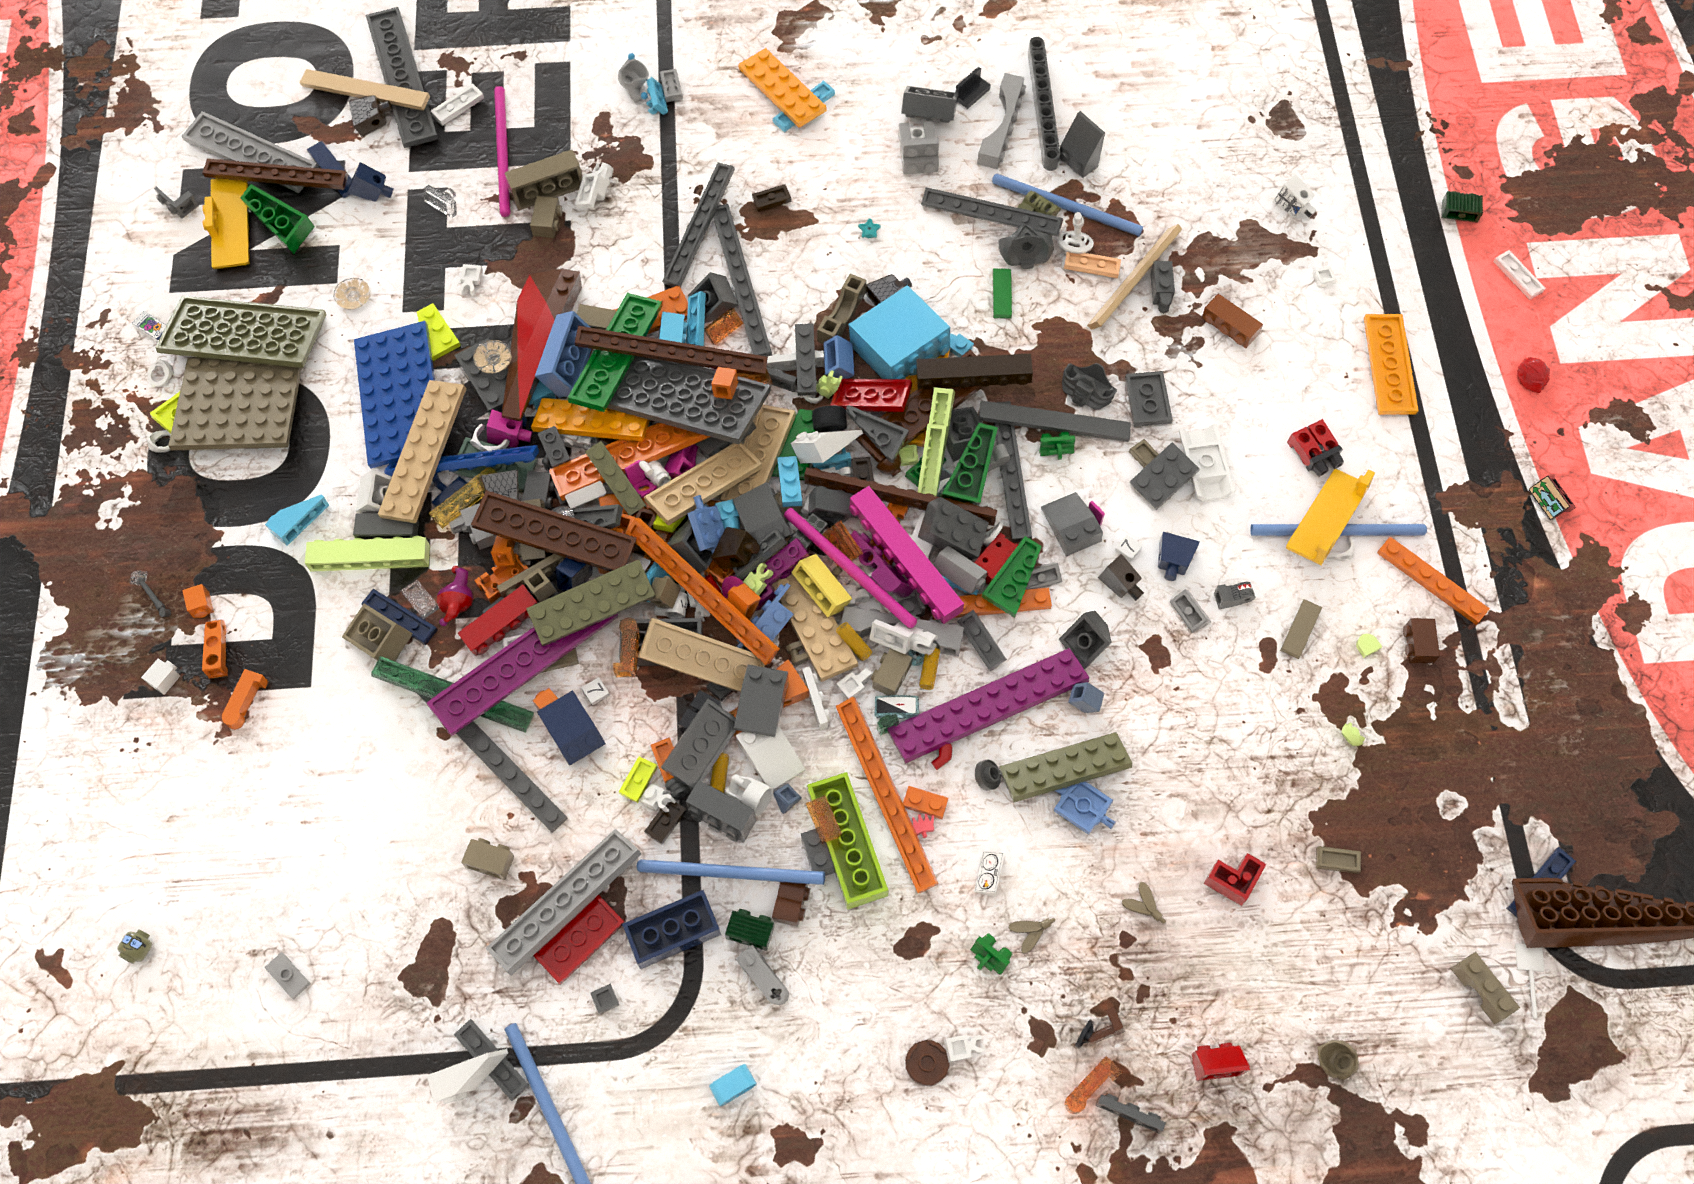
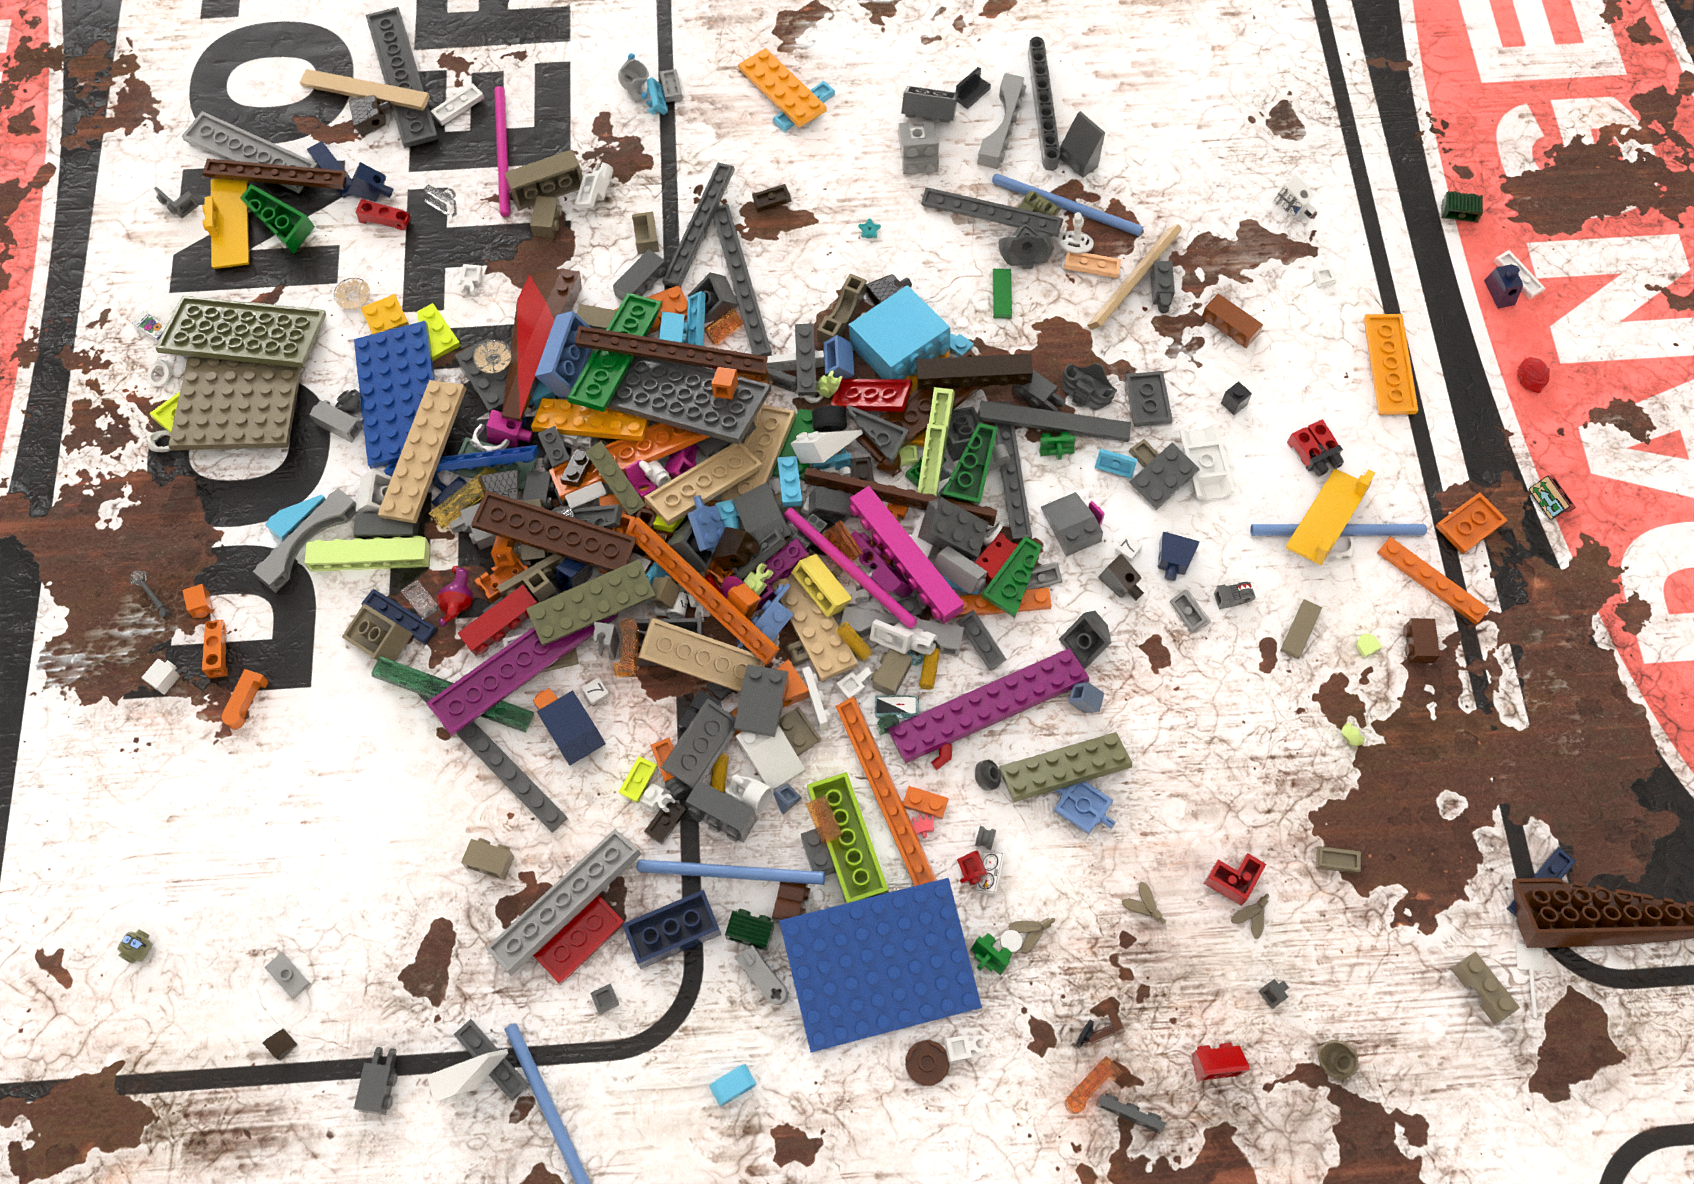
none -> light grey arch [253,488,357,593]
none -> dark brown slope [262,1028,298,1061]
none -> light grey brick [309,400,363,443]
none -> dark grey plate [335,389,361,413]
none -> dark grey hinge [354,1047,398,1115]
none -> red leg [355,199,411,230]
none -> yellow plate [360,294,409,334]
none -> plate [560,450,592,487]
none -> light grey hinge [593,622,620,660]
none -> dark grey brick [613,249,667,301]
none -> dark tan panel [632,211,659,255]
none -> dark tan plate [778,707,821,756]
none -> blue plate [779,878,982,1053]
none -> red bracket [957,851,987,886]
none -> dark grey wheel [975,825,996,850]
none -> white tile [1000,930,1022,953]
none -> dark grey hinge [1012,370,1065,411]
none -> medium azure plate [1094,449,1138,479]
none -> black brick [1221,381,1252,415]
none -> dark tan piece [1231,894,1269,939]
none -> dark grey tile [1259,979,1289,1009]
none -> orange plate [1435,492,1508,555]
none -> torso [1484,264,1523,309]

